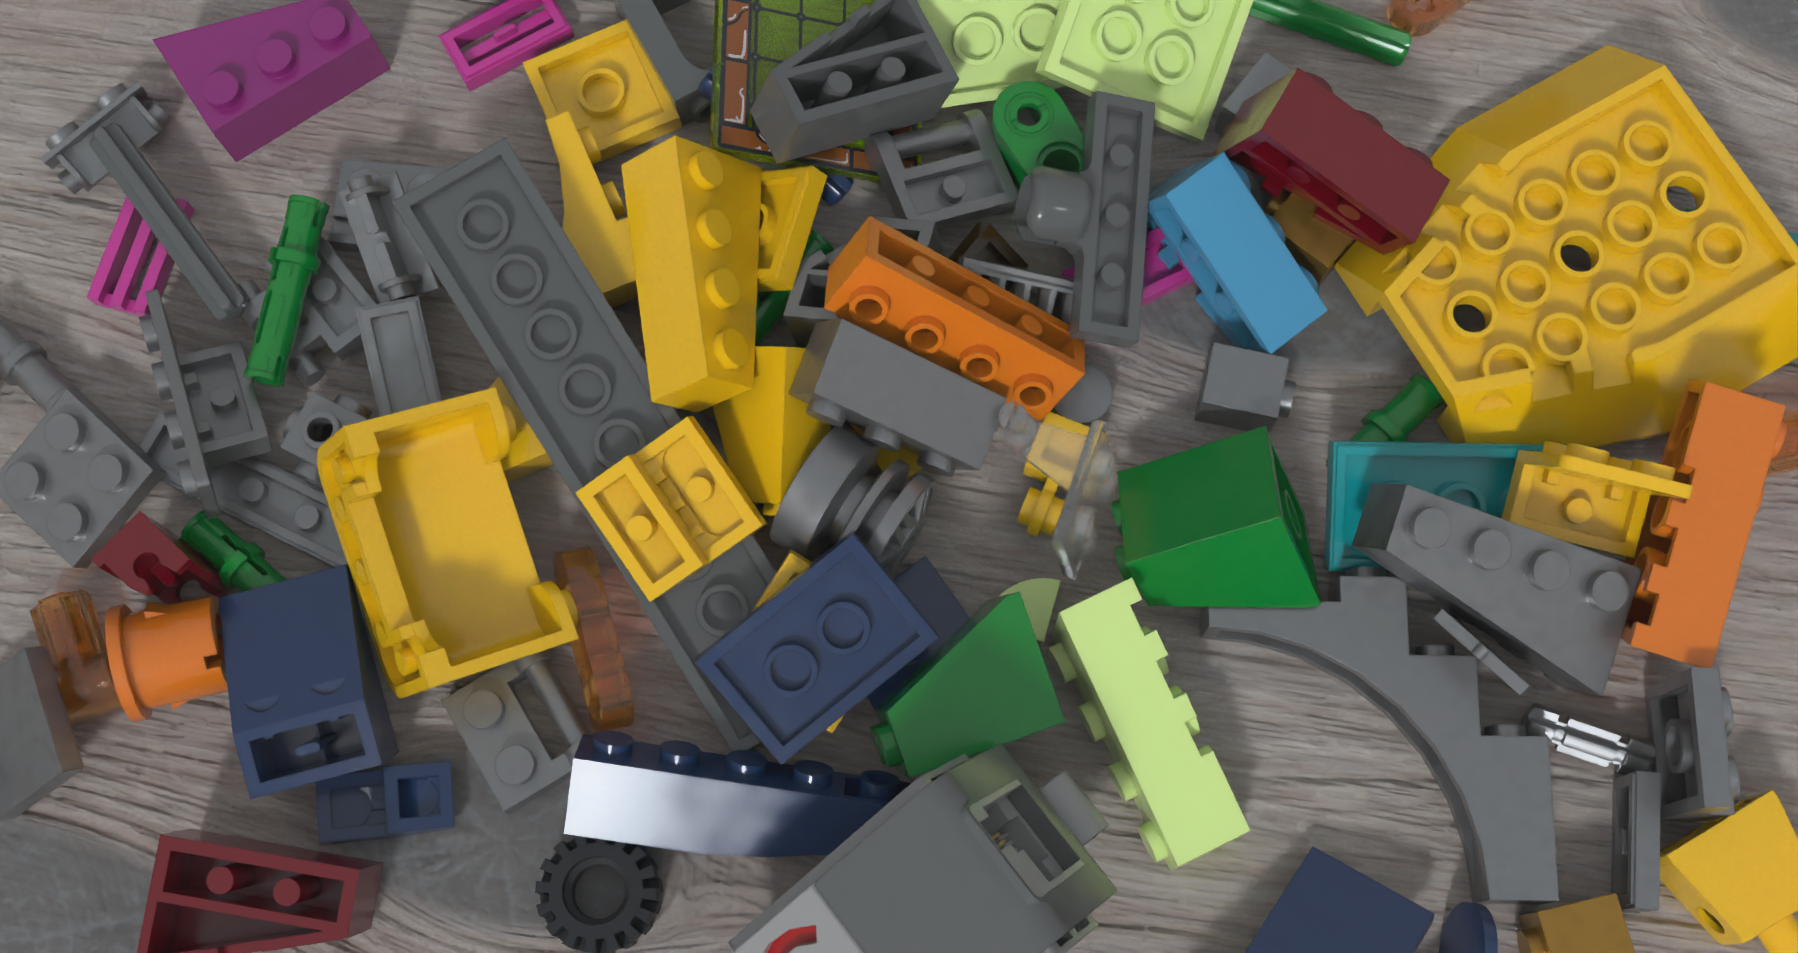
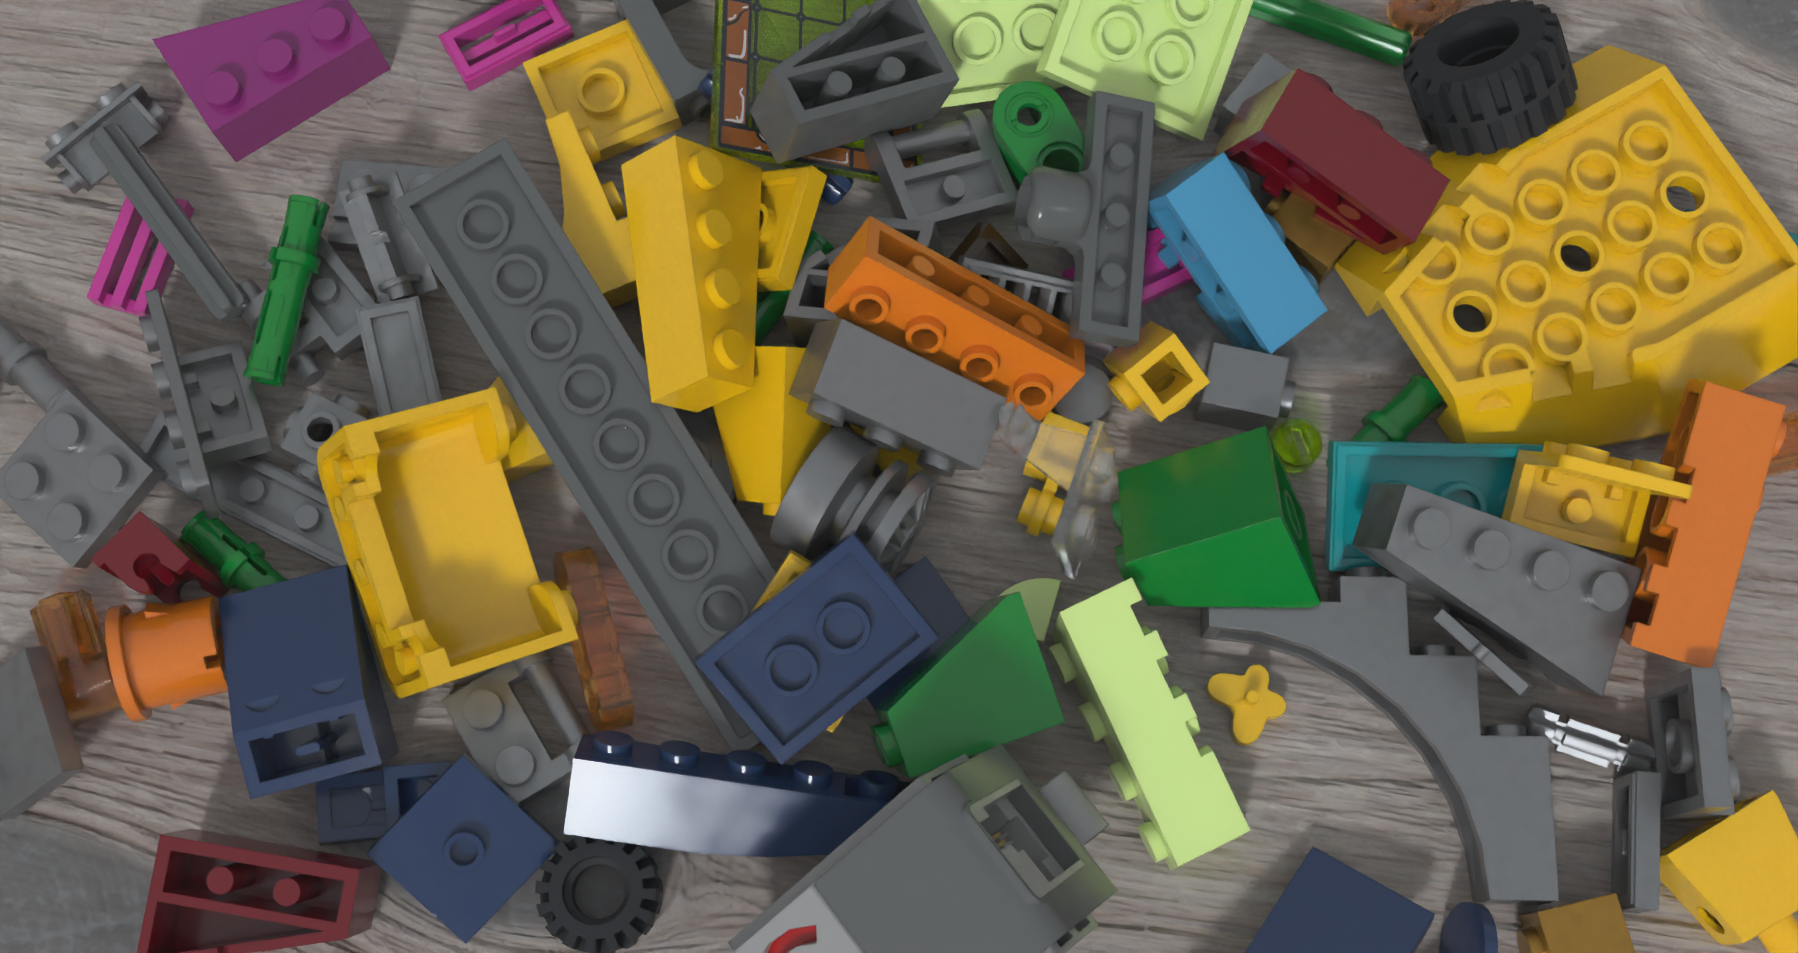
yellow slope [575,416,767,602] -> none
none -> dark blue plate [367,752,560,944]
none -> yellow brick [1102,321,1210,422]
none -> yellow piece [1205,665,1286,746]
none -> clear neon green hinge [1271,419,1323,473]
none -> black tyre [1402,0,1578,156]

